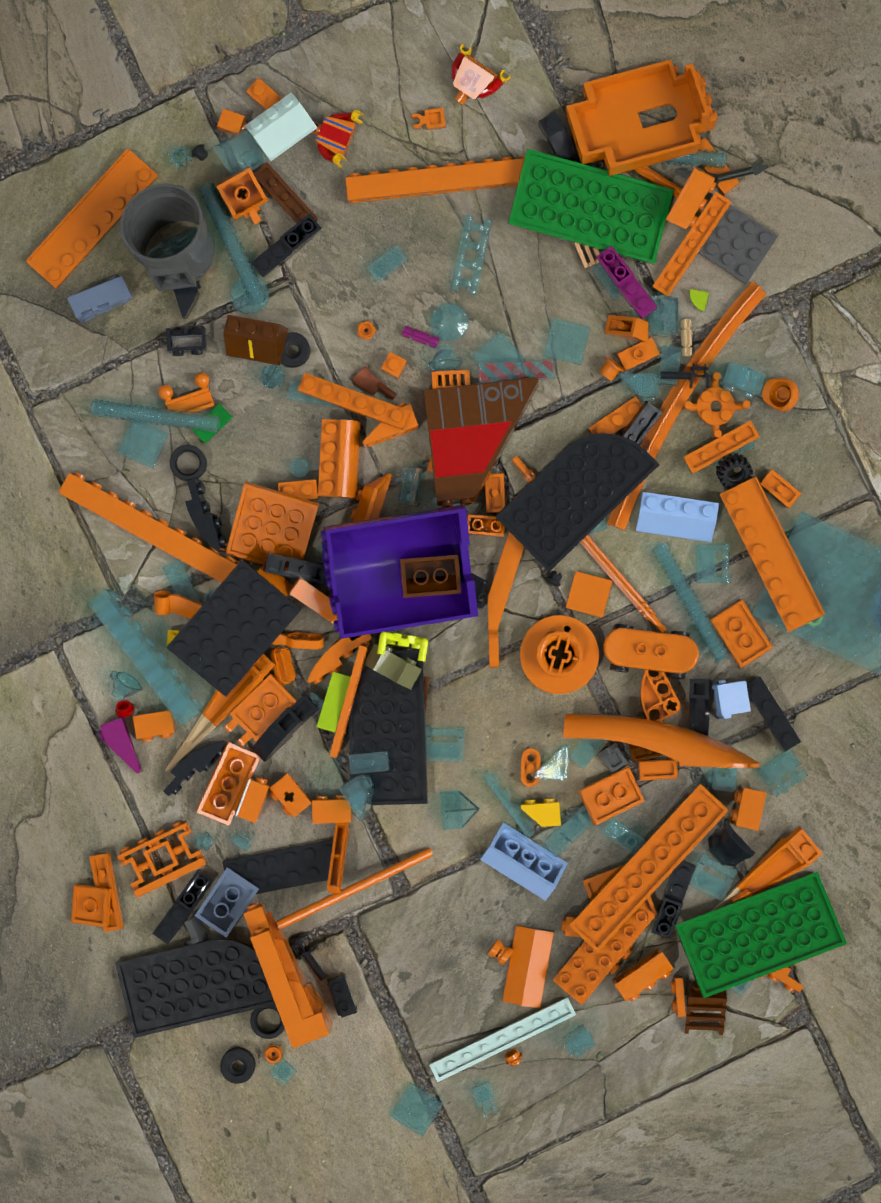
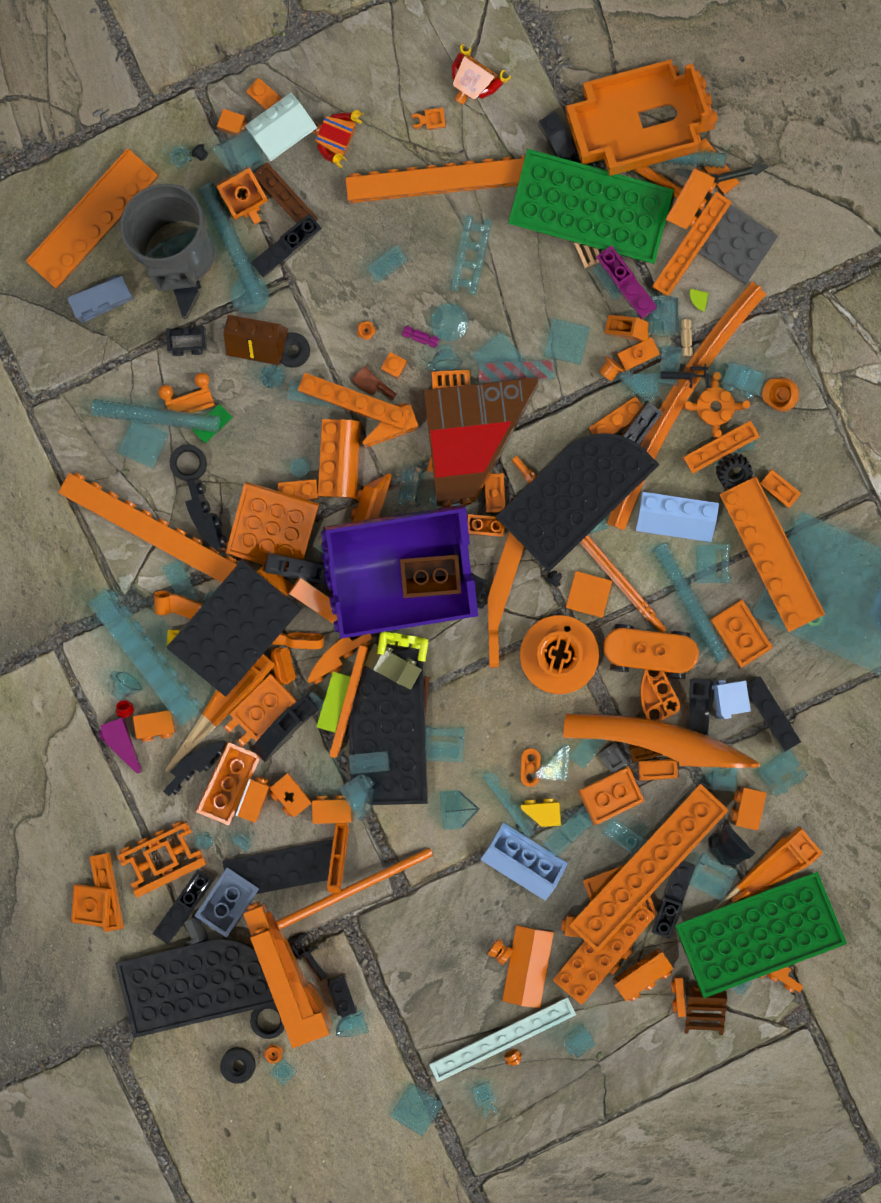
none -> clear light blue brick [336,1010,369,1037]

